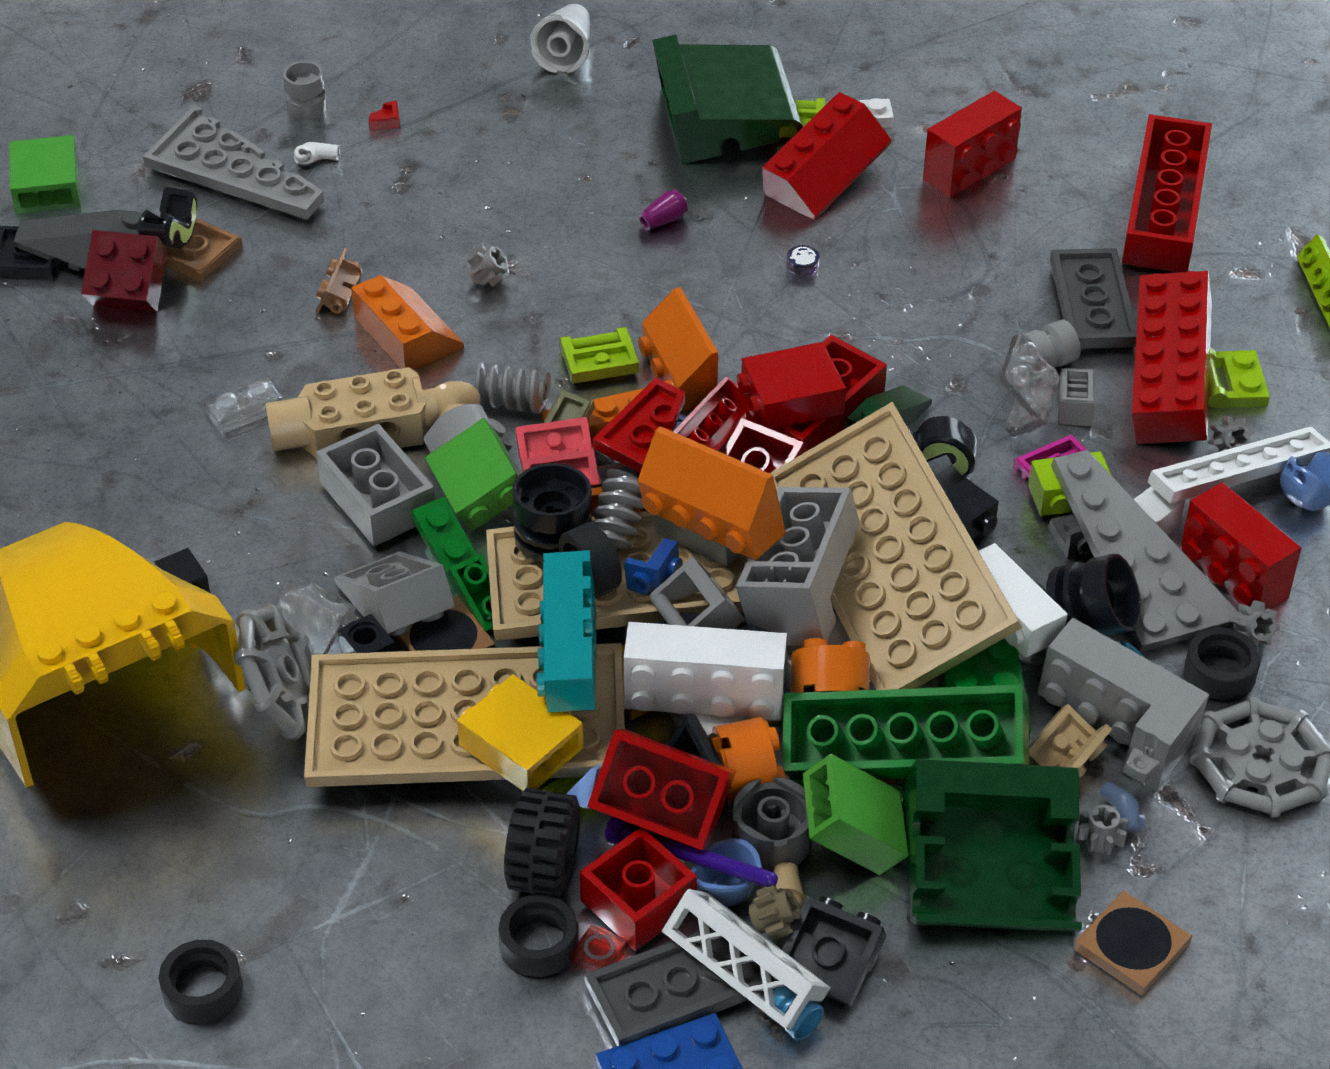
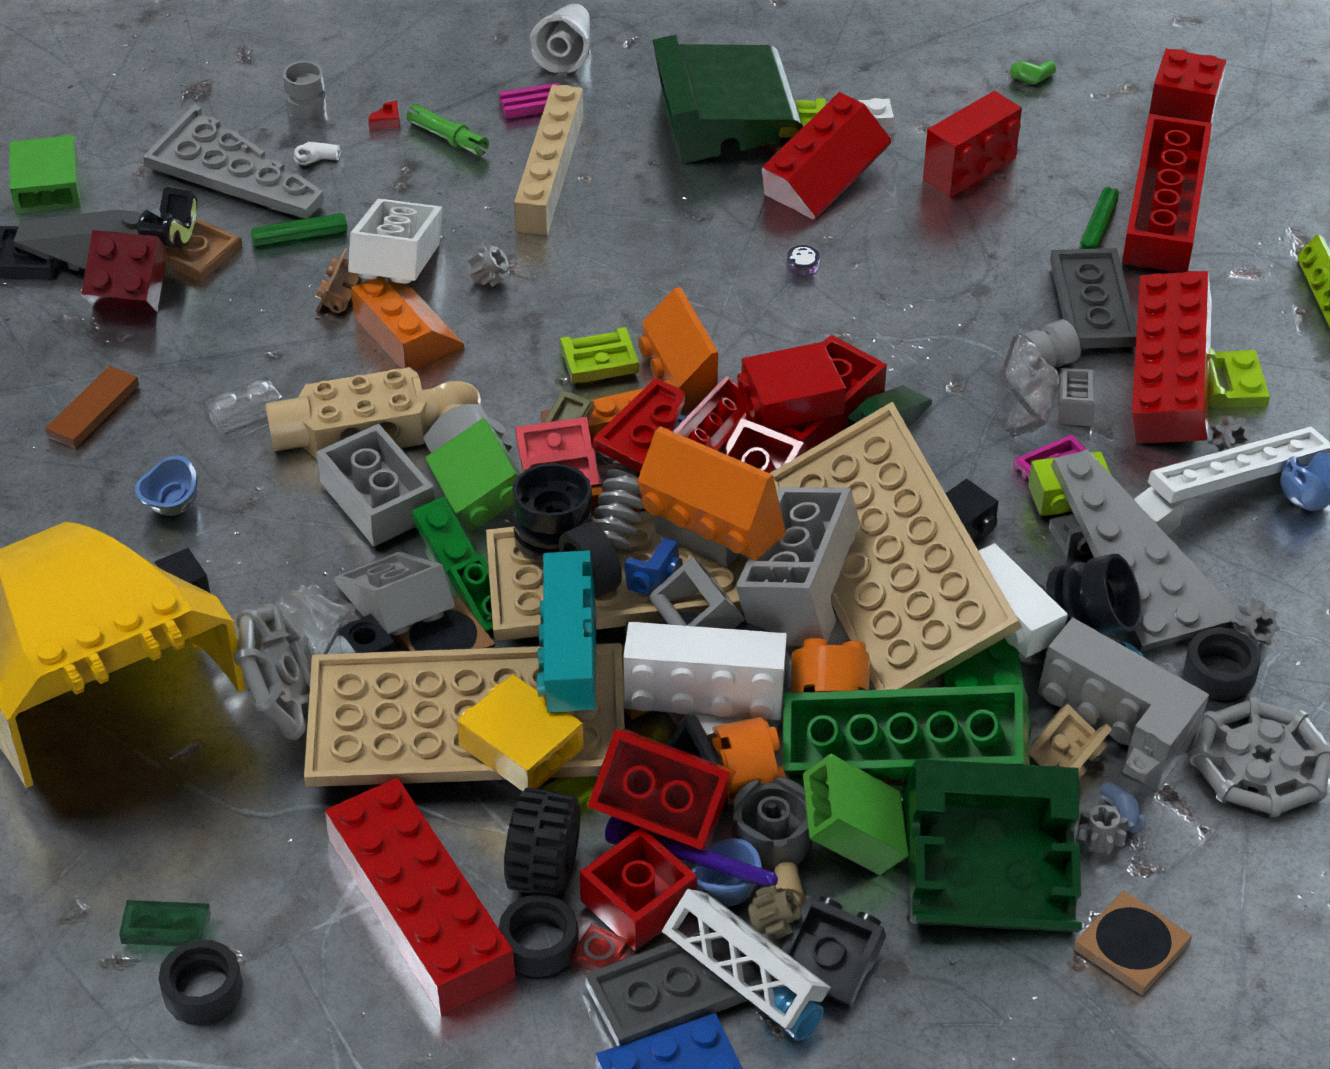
light grey piece [475,362,551,414] -> none
light blue slope [567,763,602,809] -> none
magenta cone [638,189,688,231] -> none
black animal [907,416,977,477] -> none
red brick [1180,482,1302,609] -> none
none -> dark orange tile [45,366,139,449]
none -> clear green plate [119,900,211,946]
none -> medium blue helmet [135,456,198,516]
none -> green axle [251,213,348,247]
none -> red brick [325,777,515,1016]
none -> white brick [348,199,442,283]
none -> bright green pin [406,104,489,156]
none -> dark pink tile [499,83,560,119]
none -> tan brick [514,85,583,236]
none -> bright green arm [1010,60,1056,85]
none -> green axle [1079,186,1119,249]
none -> red brick [1149,48,1227,123]

